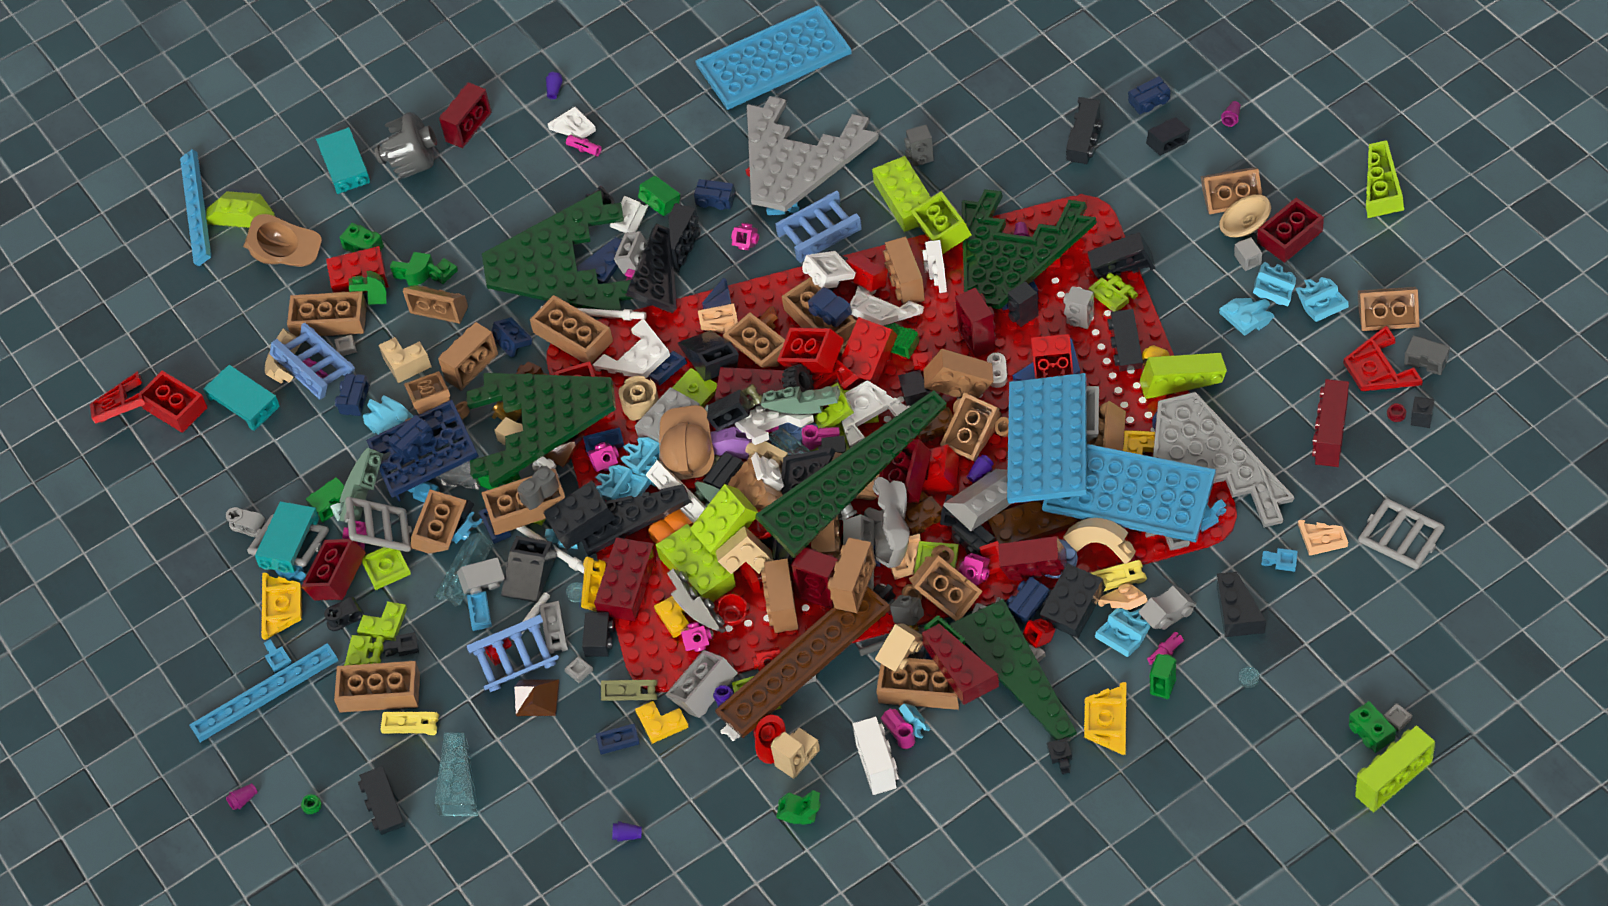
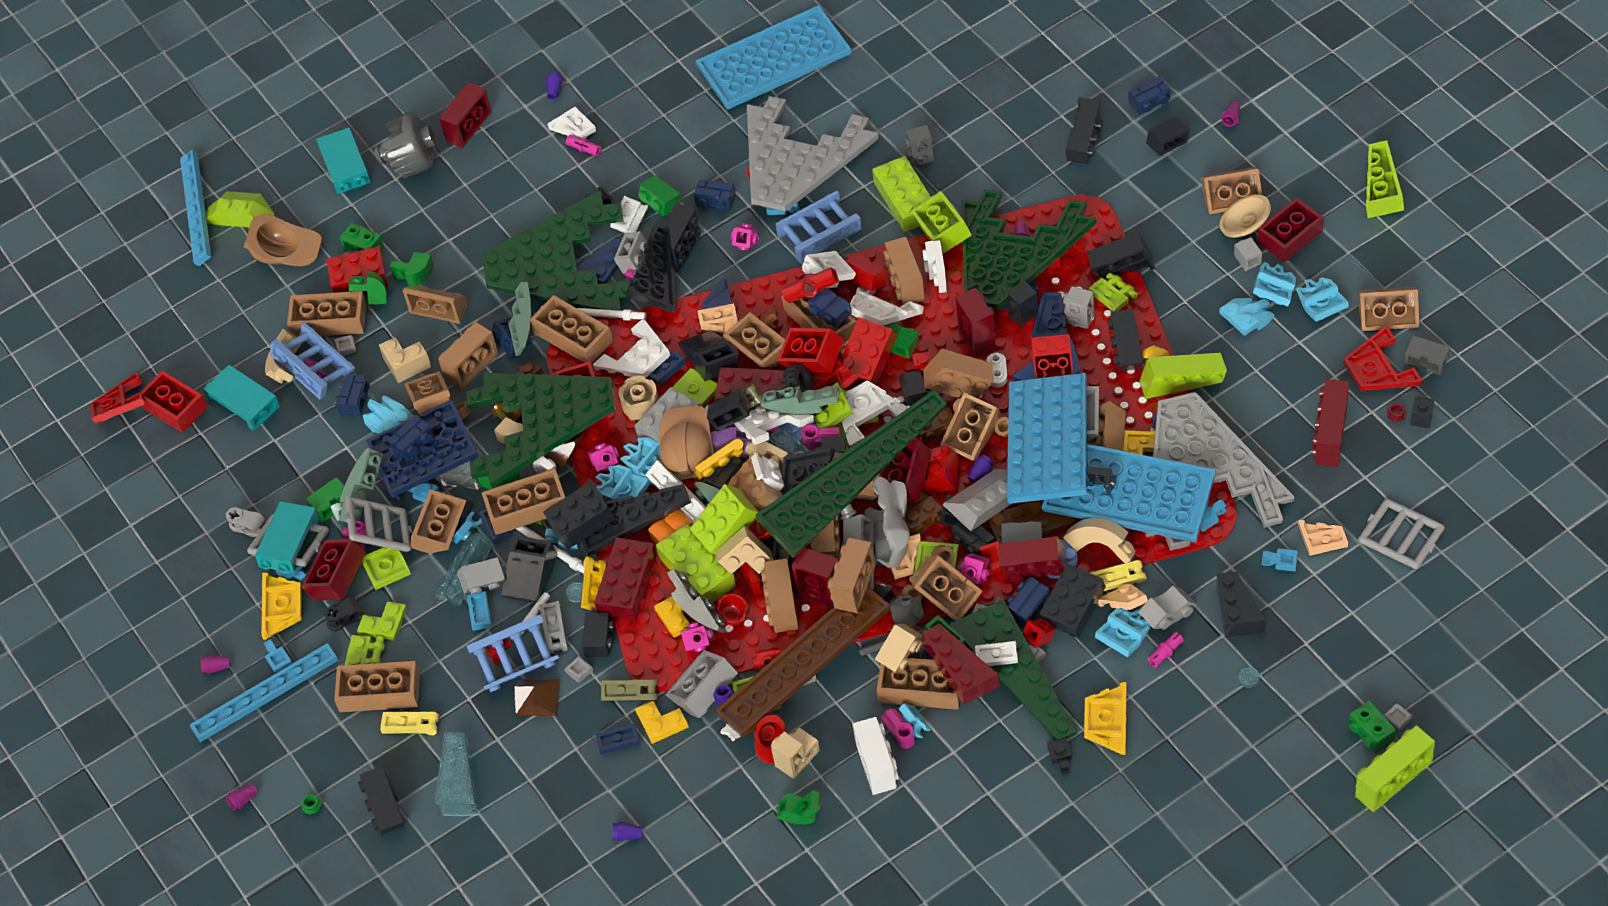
black plate [383,632,419,657] -> none
green bracket [427,258,458,284] -> none
dark grey brick [517,466,559,510] -> none
dark blue plate [583,427,624,455] -> none
green brick [1149,654,1176,699] -> none
none -> magenta cone [200,655,230,674]
none -> sand green slope [508,282,531,356]
none -> yellow plate [695,439,743,479]
none -> red piece [782,267,839,304]
none -> white plate [975,641,1018,666]
none -> dark grey brick [1001,521,1042,543]
none -> dark blue wing [1031,292,1068,338]
none -> black bracket [1087,467,1116,494]

